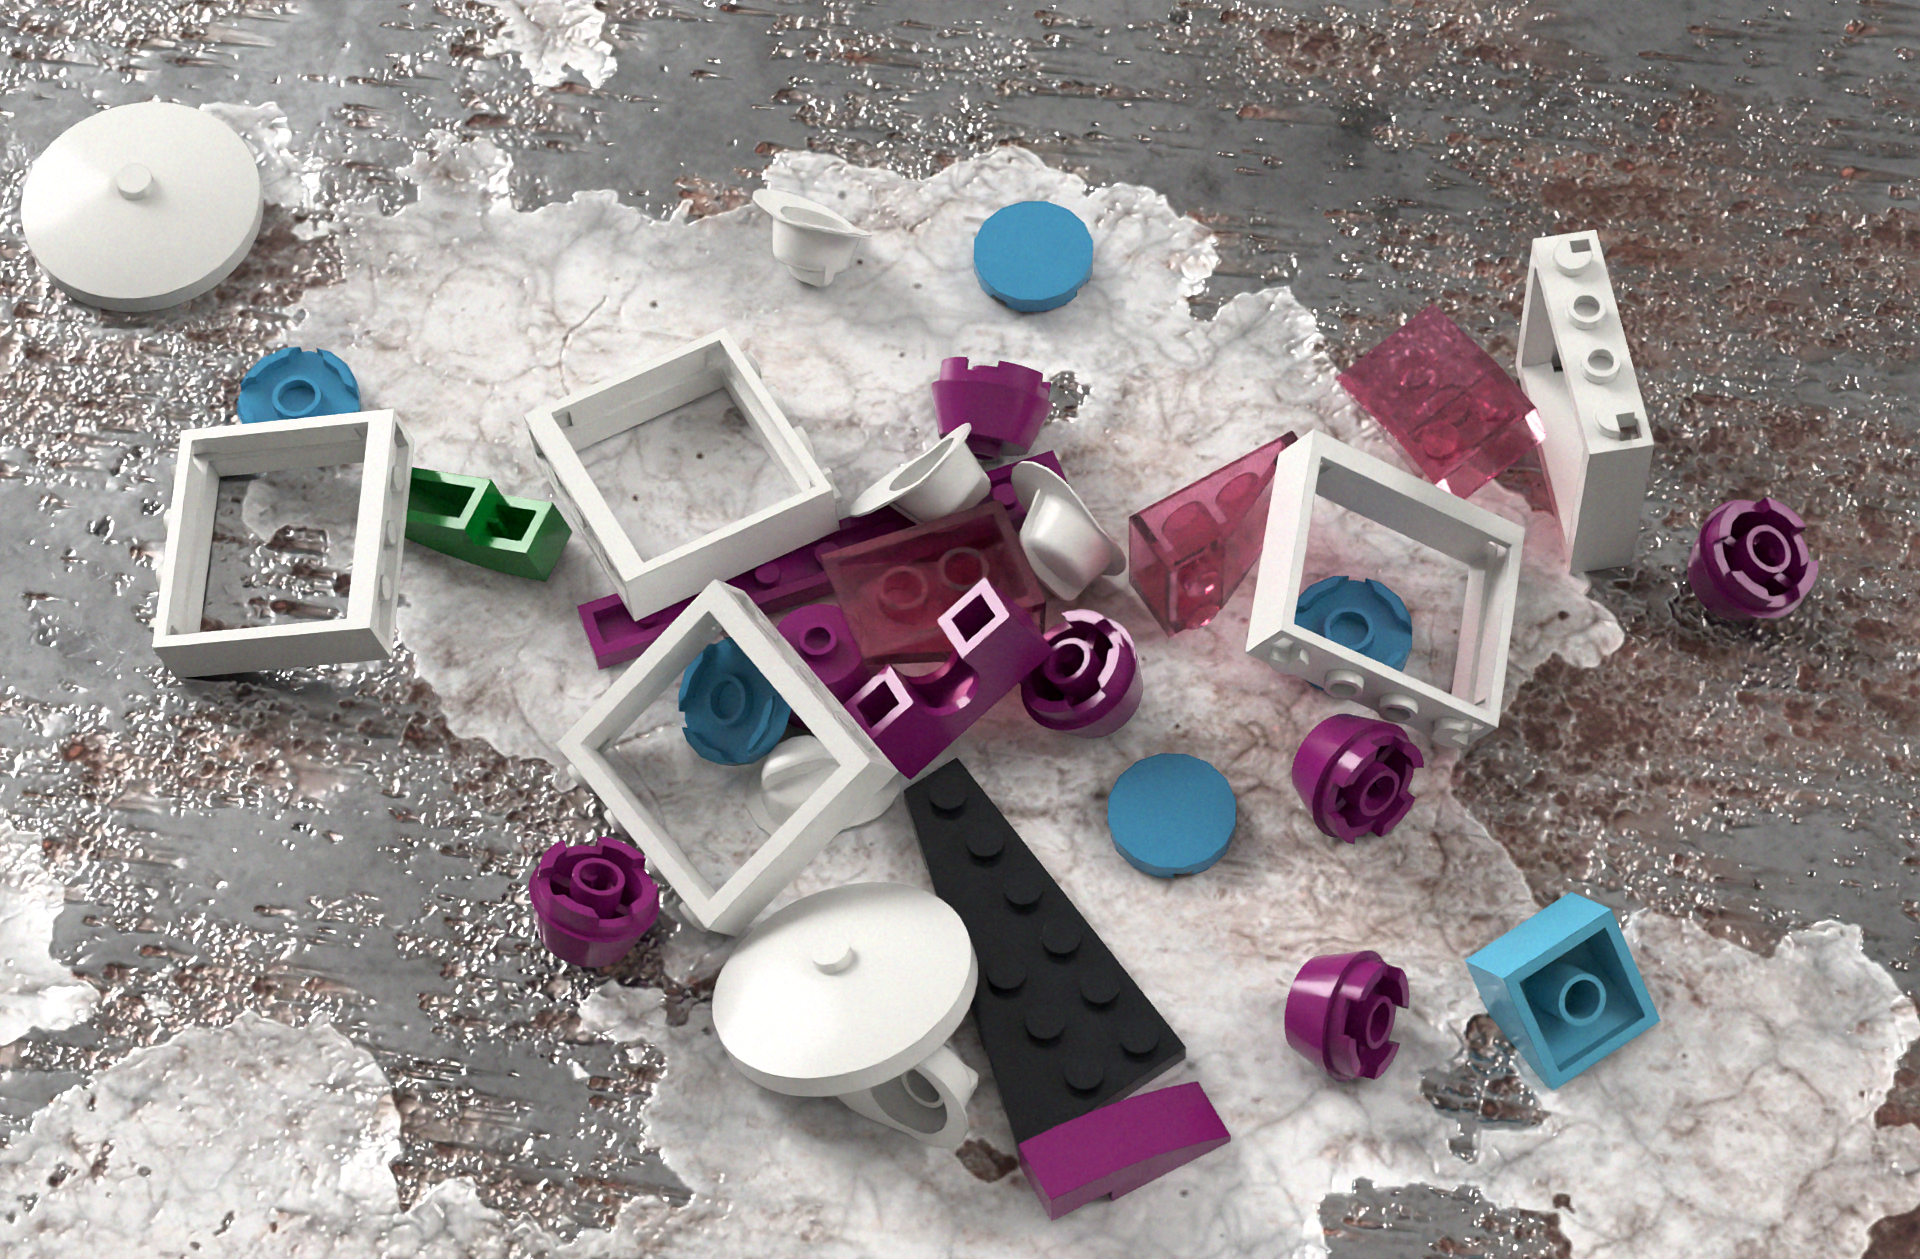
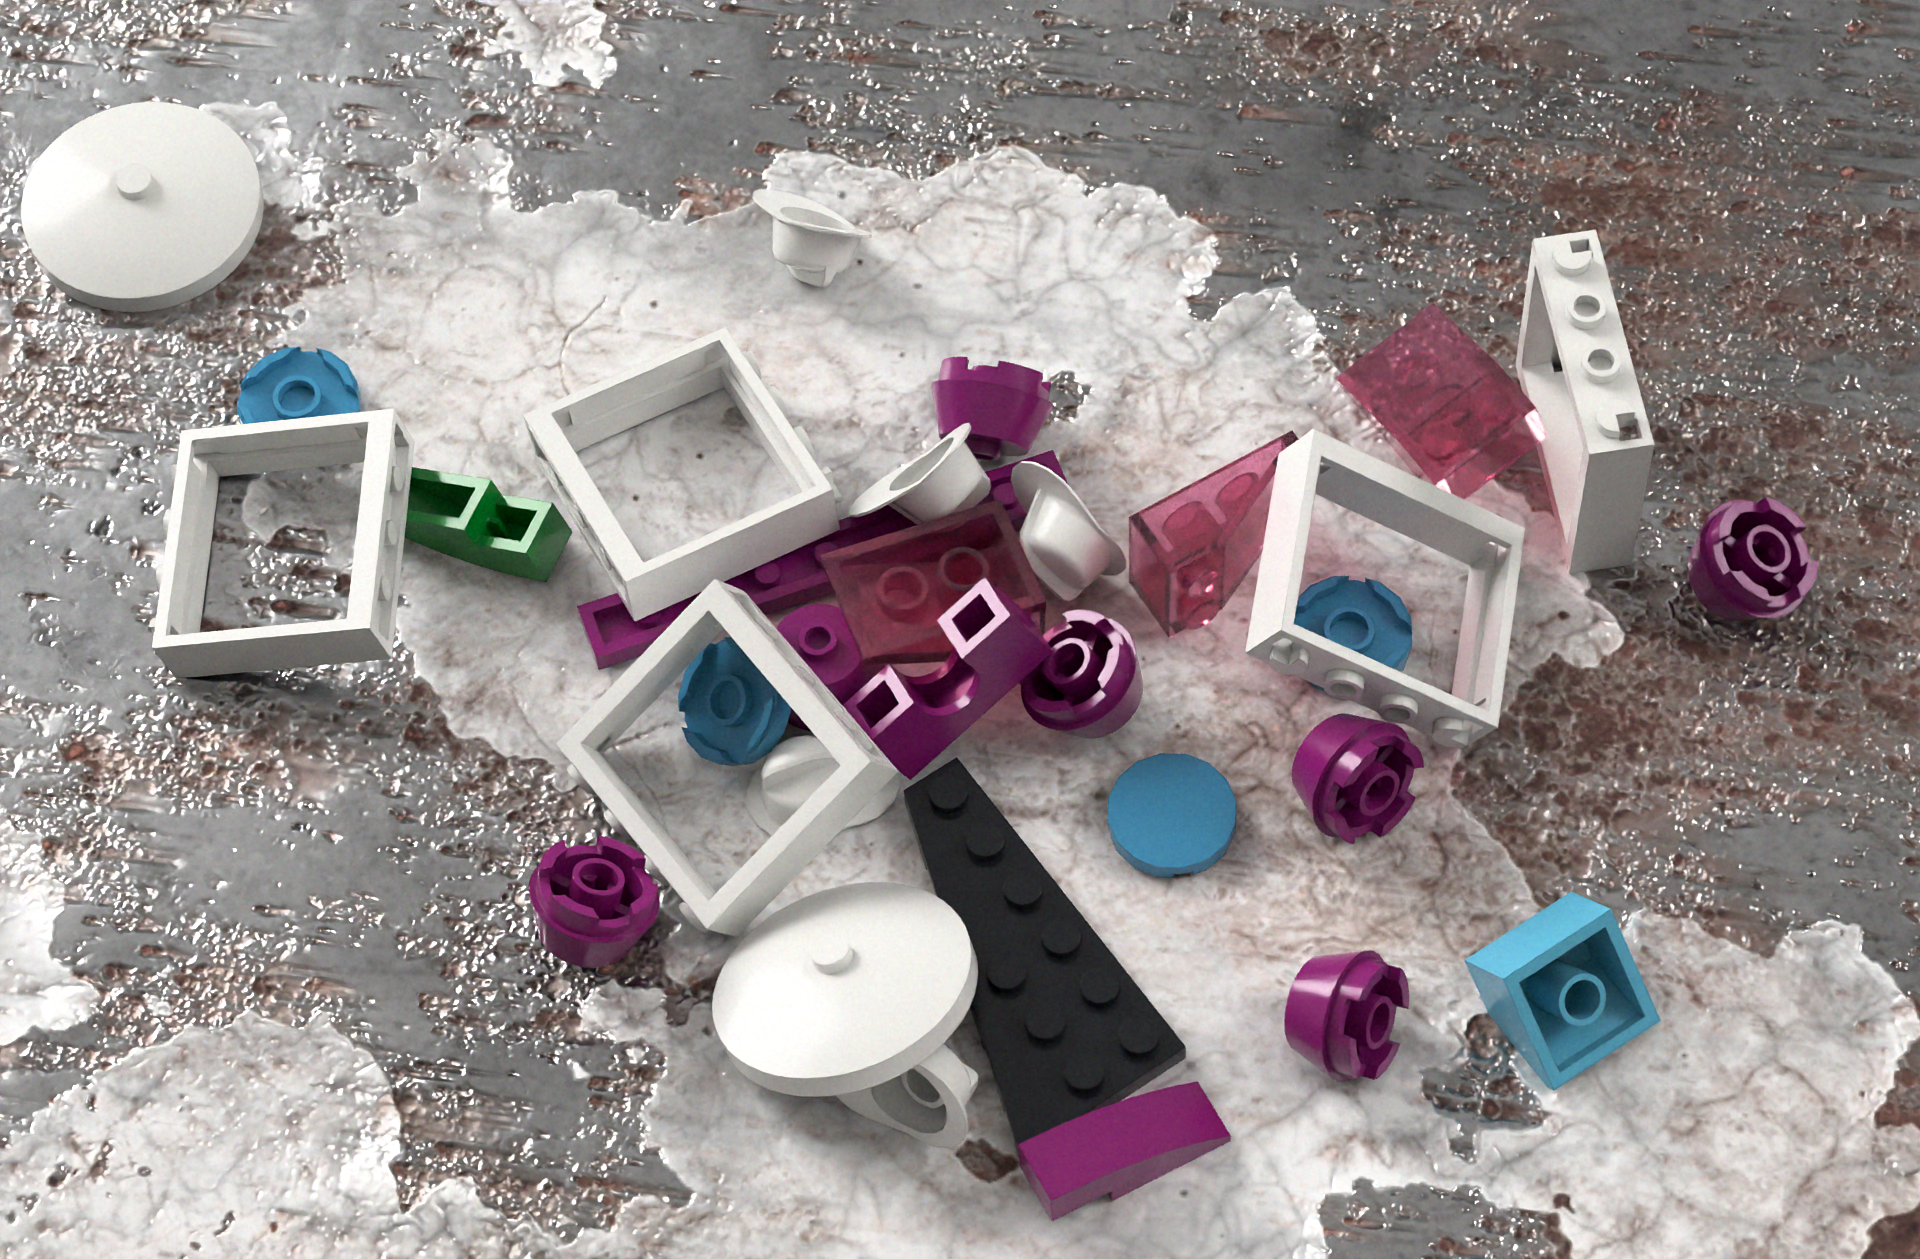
dark azure tile [973,201,1093,312] -> none

